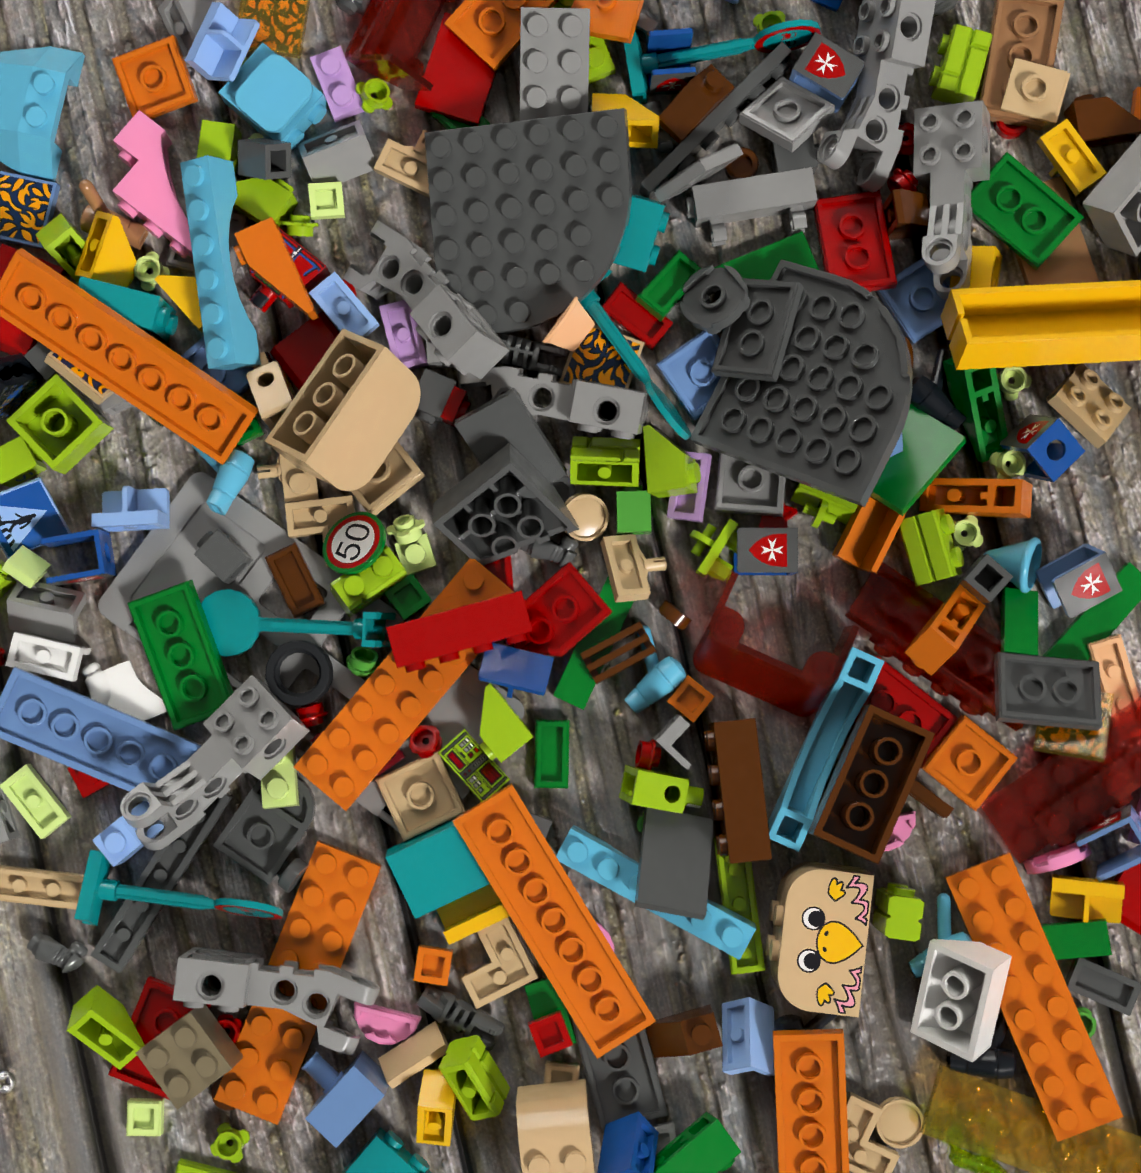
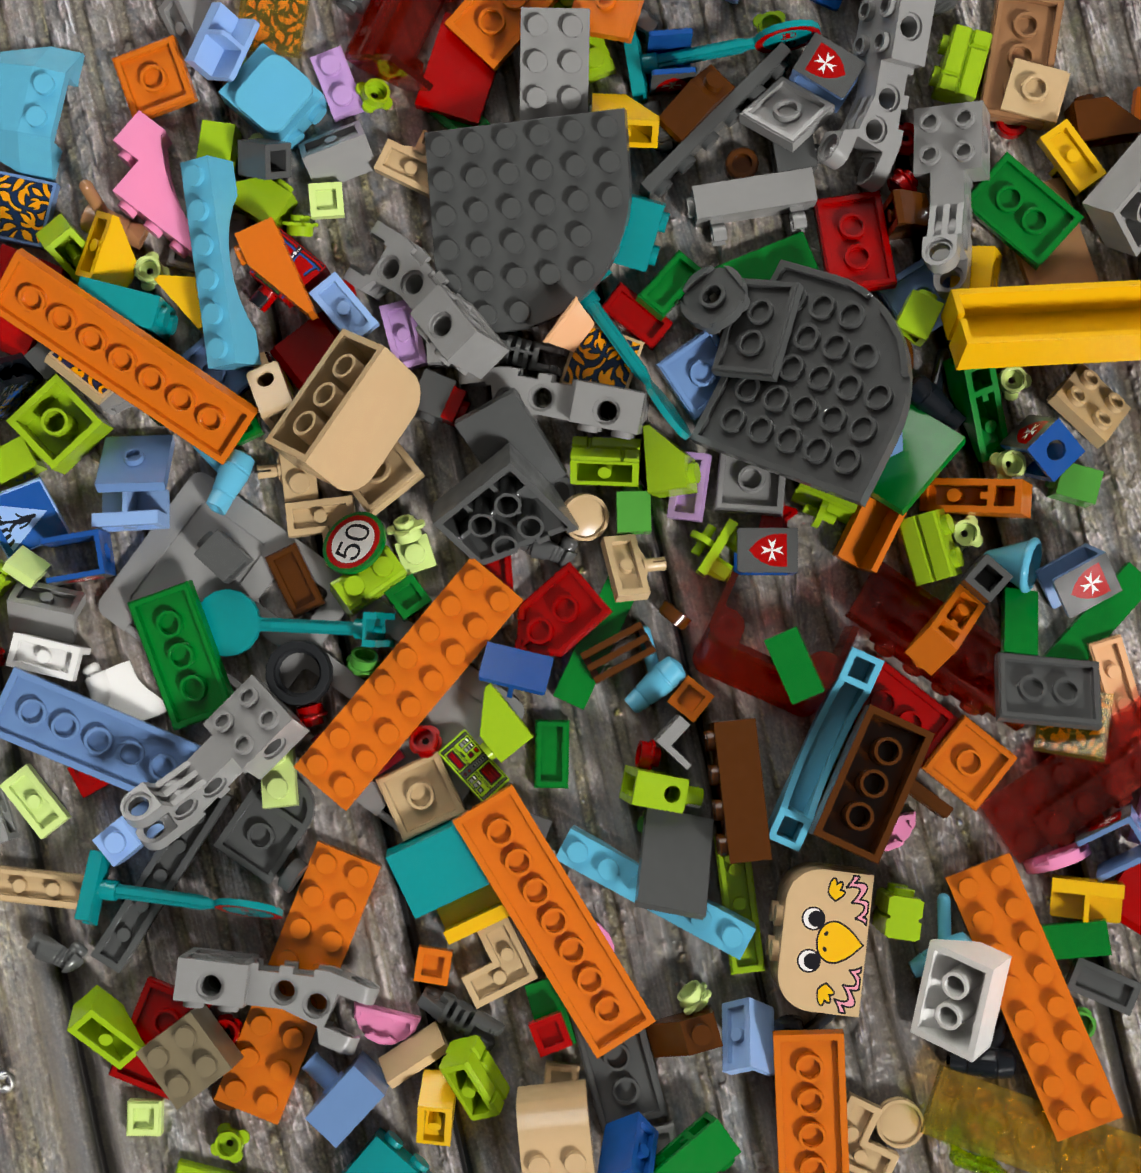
red brick [386,590,533,673] -> none
light grey tile [654,143,743,203] -> none
none -> medium blue plate [95,435,175,493]
none -> yellowish green plate [677,980,712,1015]
none -> green tile [764,626,825,705]
none -> lime brick [896,289,944,347]
none -> bright green brick [1045,463,1104,508]

